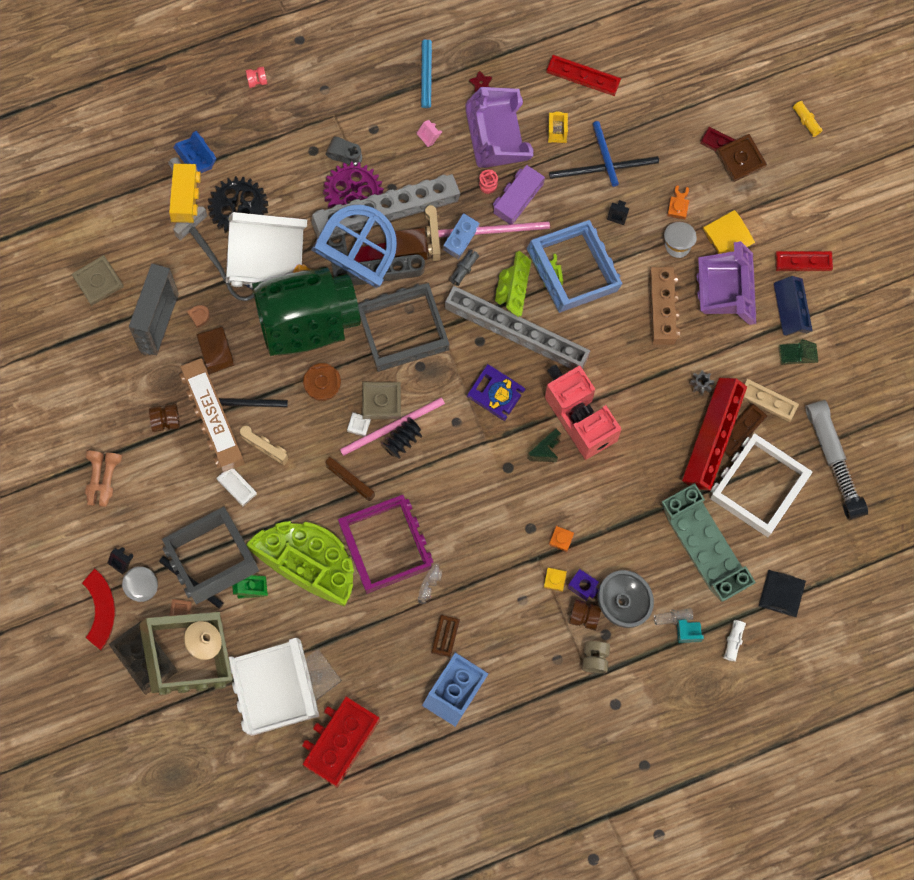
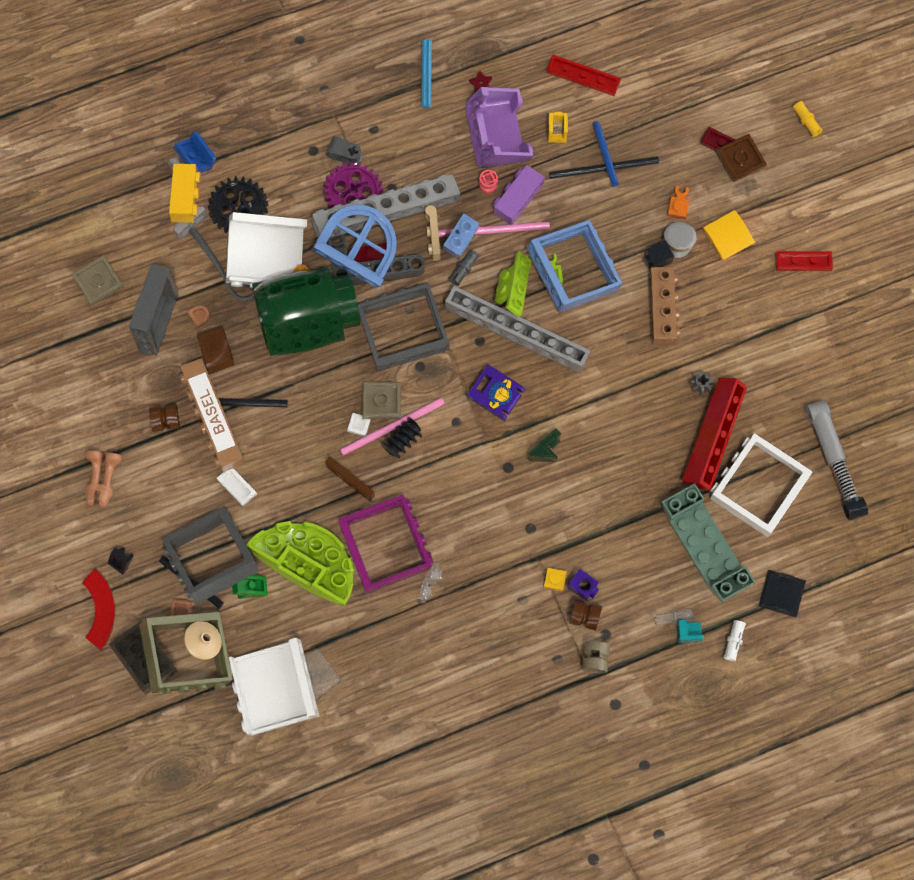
light grey piece [122,567,158,602] -> none
tan plate [240,426,288,465] -> none
coral wheel [246,66,267,88] -> none
red piece [302,697,380,788] -> none
dark orange tile [303,363,341,401] -> none
reddish brown piece [394,228,429,260] -> none
bright pink tile [417,120,442,147] -> none
medium blue slope [422,653,488,727] -> none
reddish brown tile [431,615,460,658] -> none
coral piece [545,365,622,460] -> none
orange plate [549,526,574,552] -> none
dark grey dish [598,570,654,628] -> none
black tile [607,200,630,225] -> none
medium lavender windscreen [697,241,756,325] -> none
reddish brown tile [724,404,767,458] -> none
tan plate [743,379,799,422] -> none
dark blue panel [774,276,813,336] -> none
clear green slope [779,339,819,365] -> none
none -> black brick [643,240,674,268]

